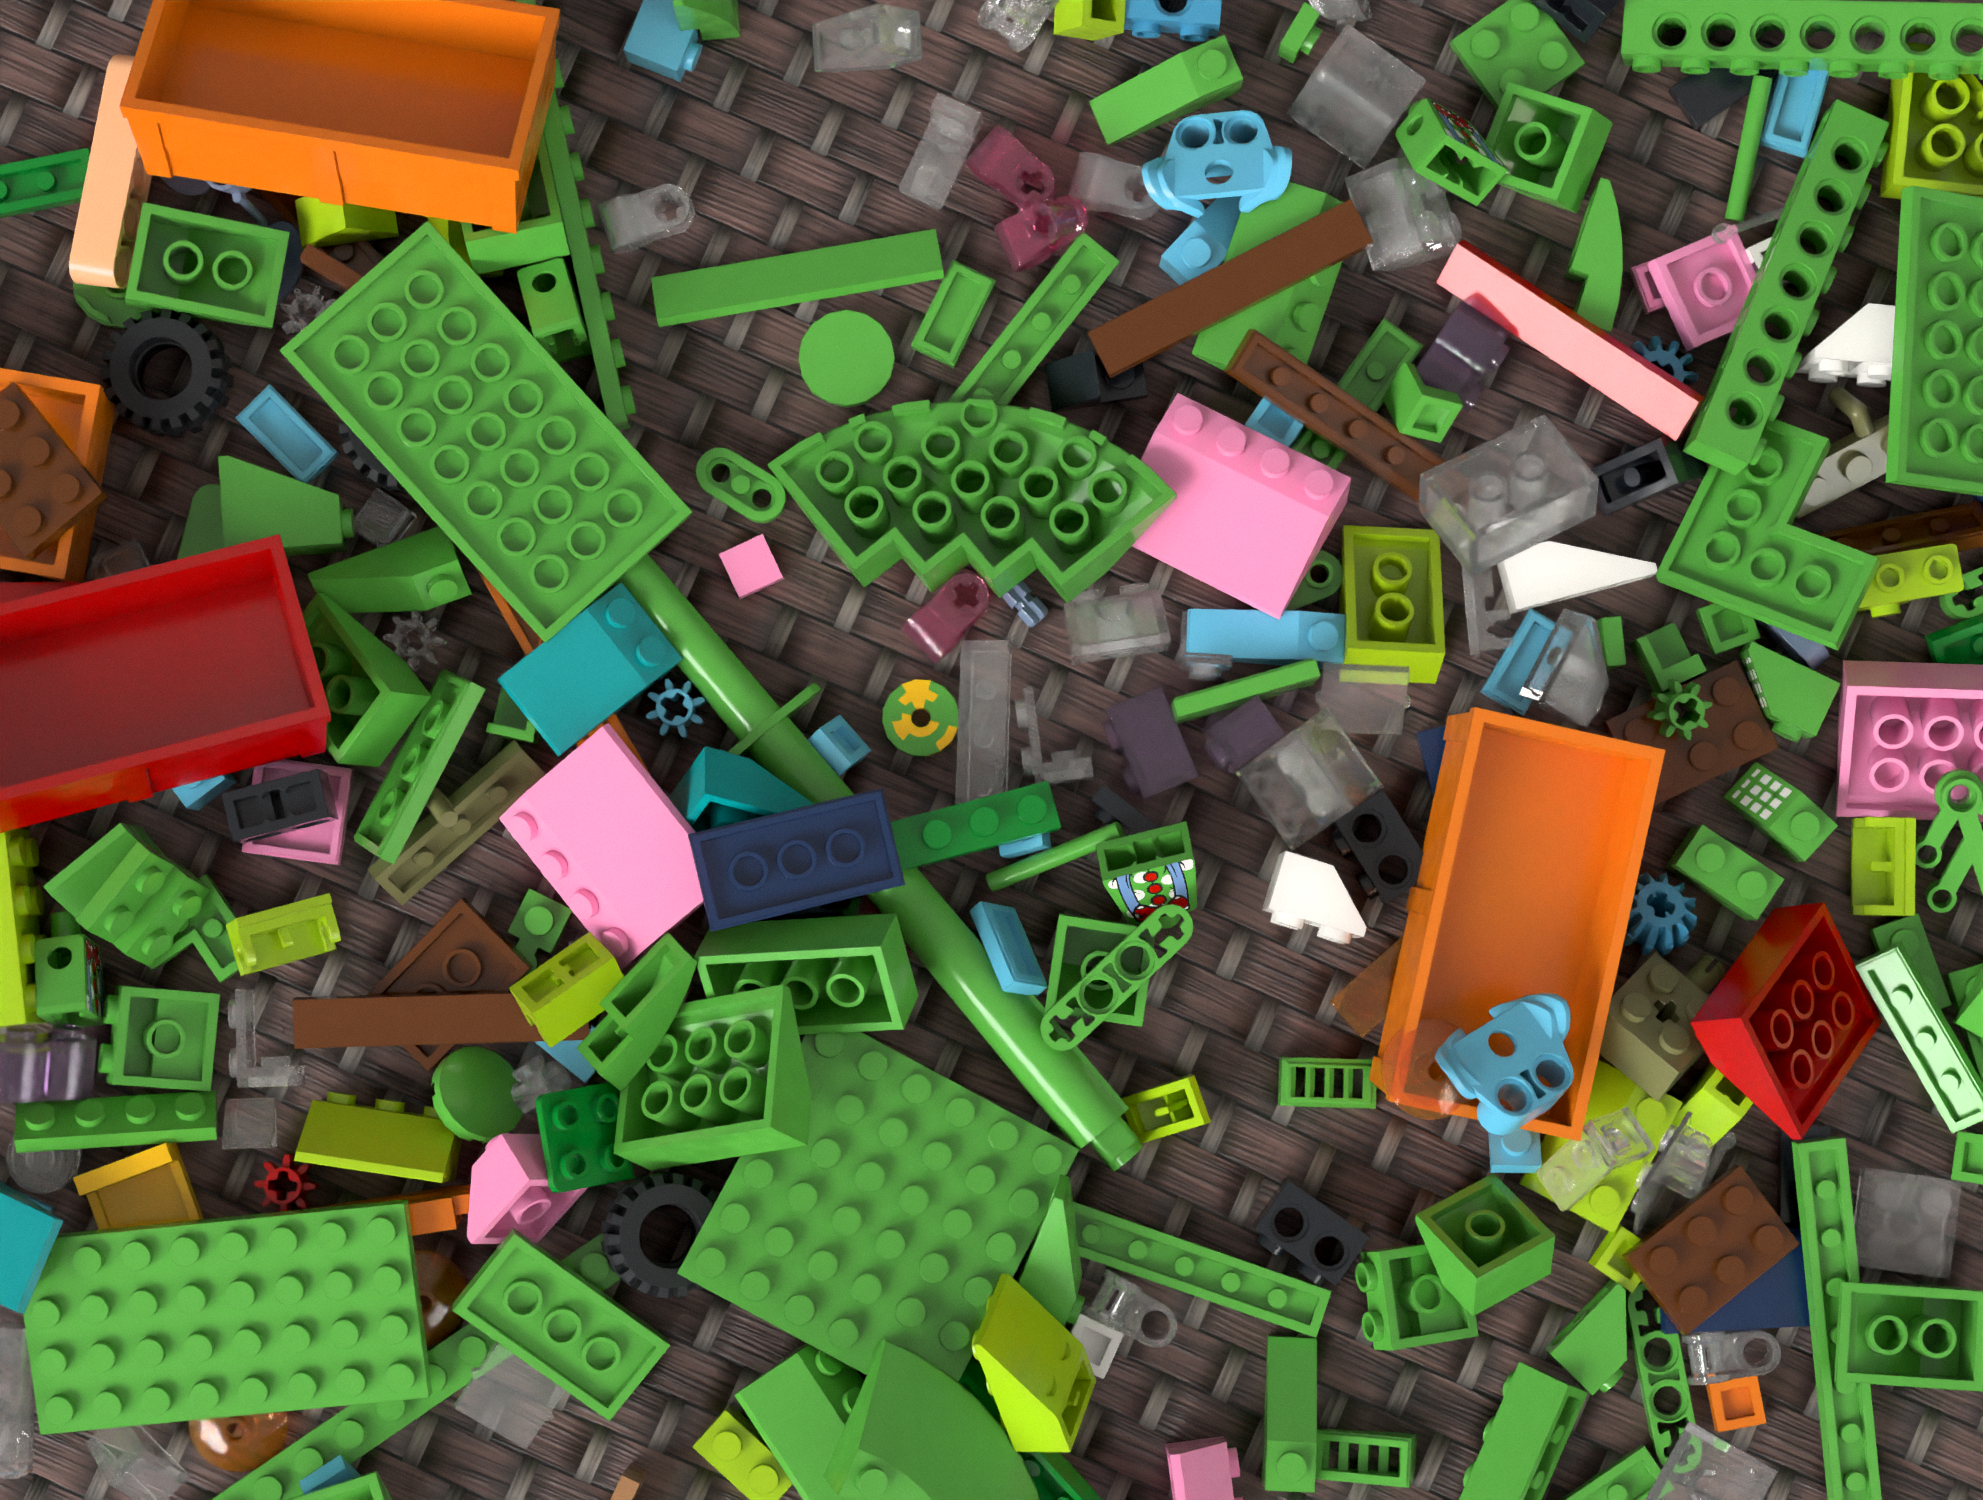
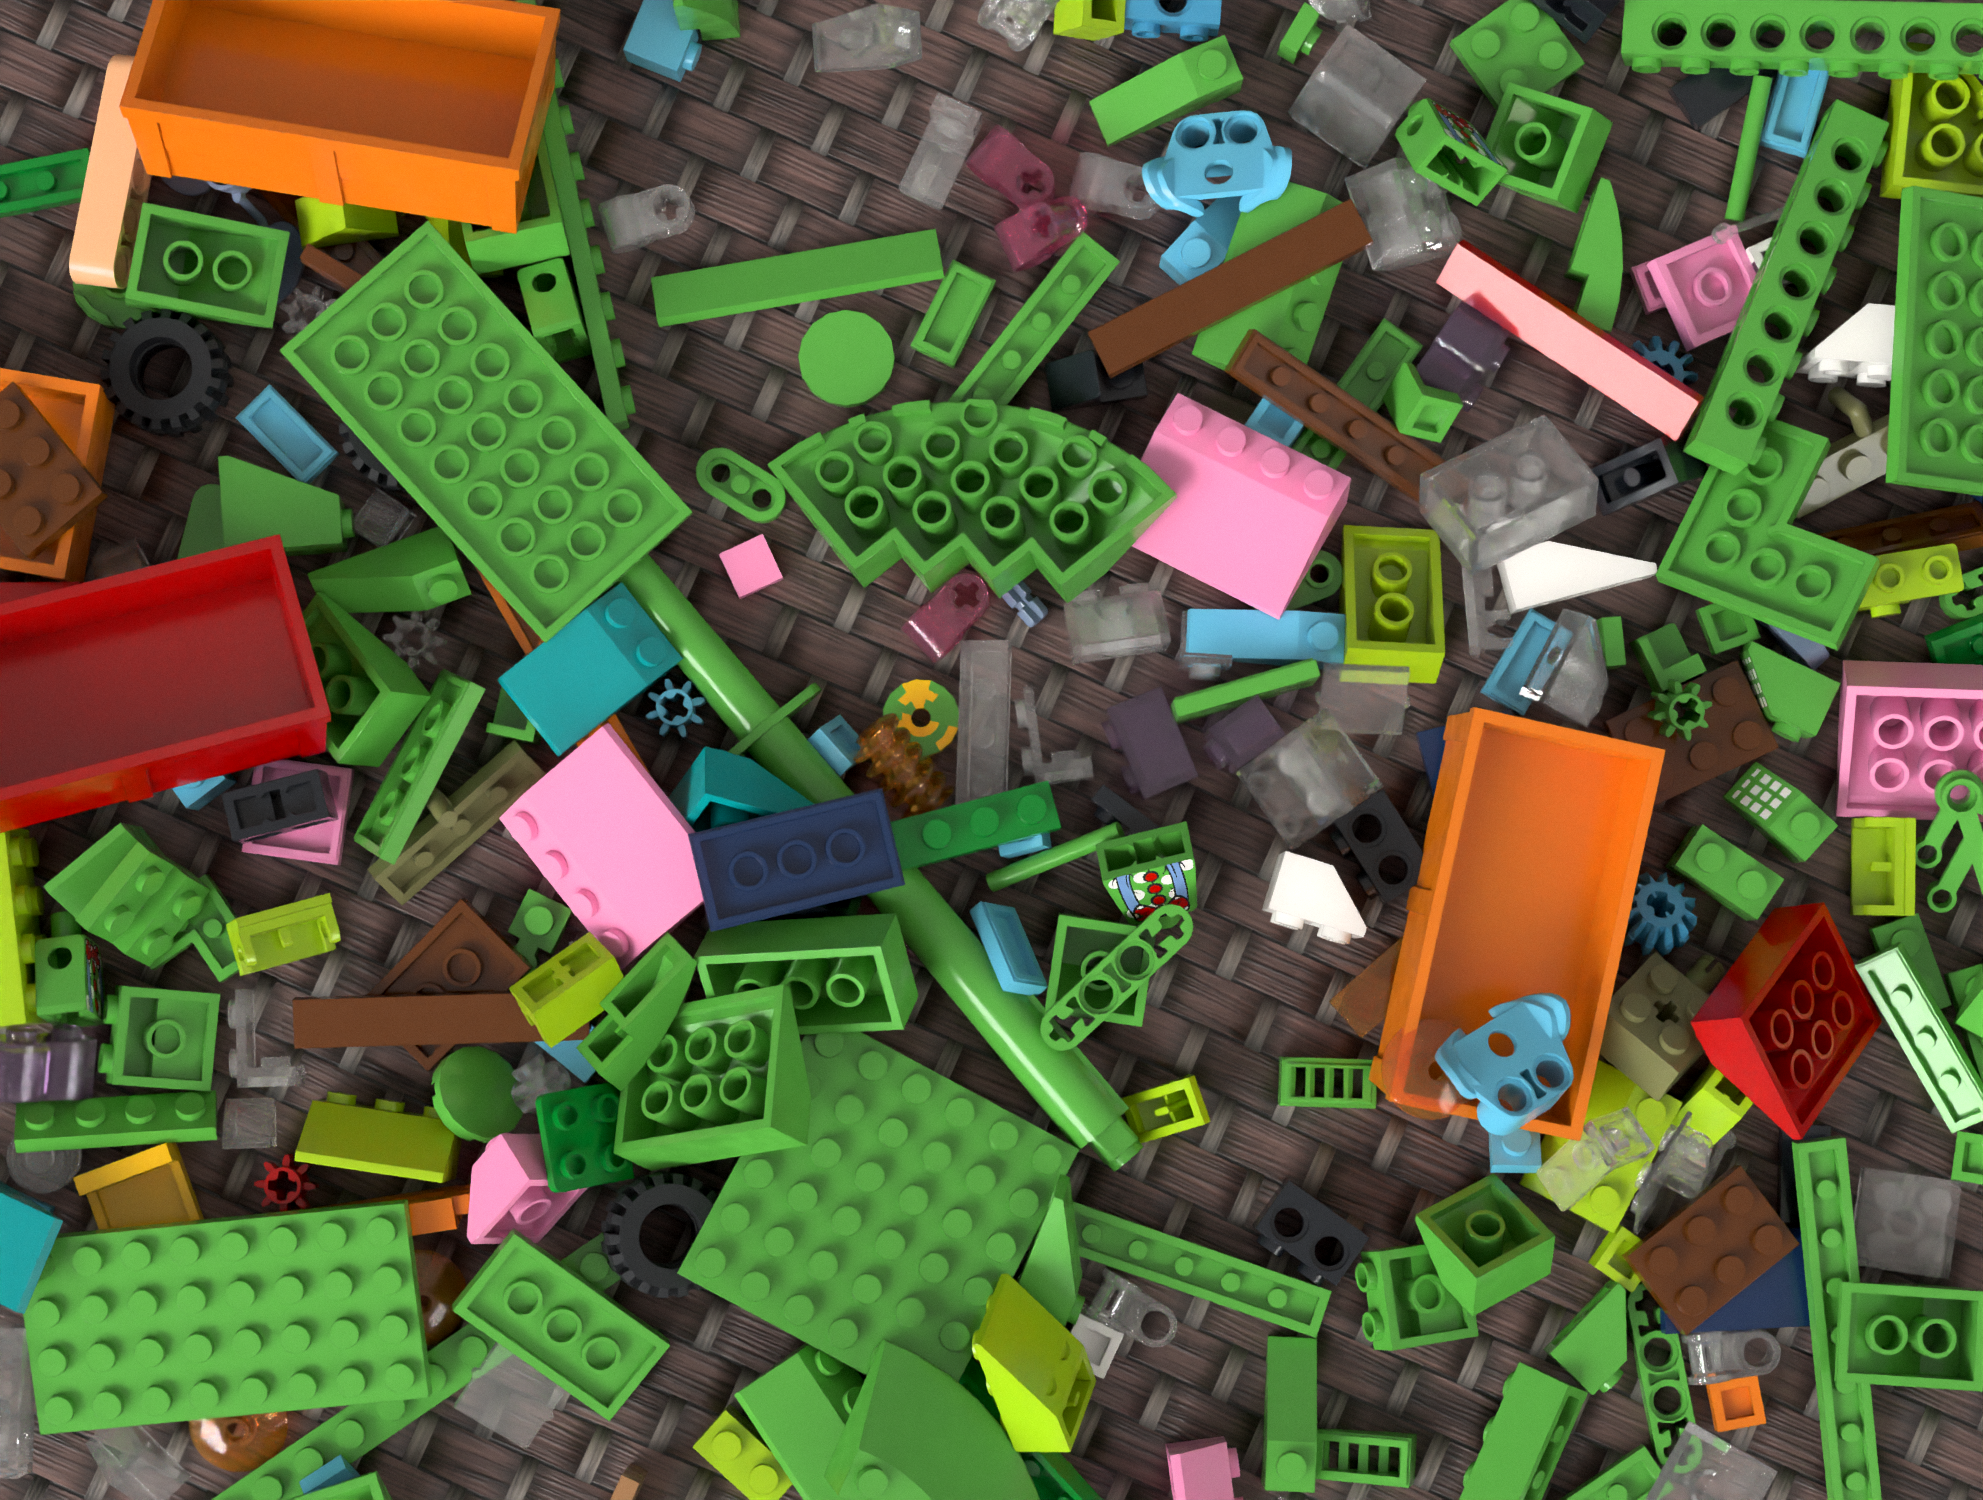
none -> clear orange piece [853,713,955,819]

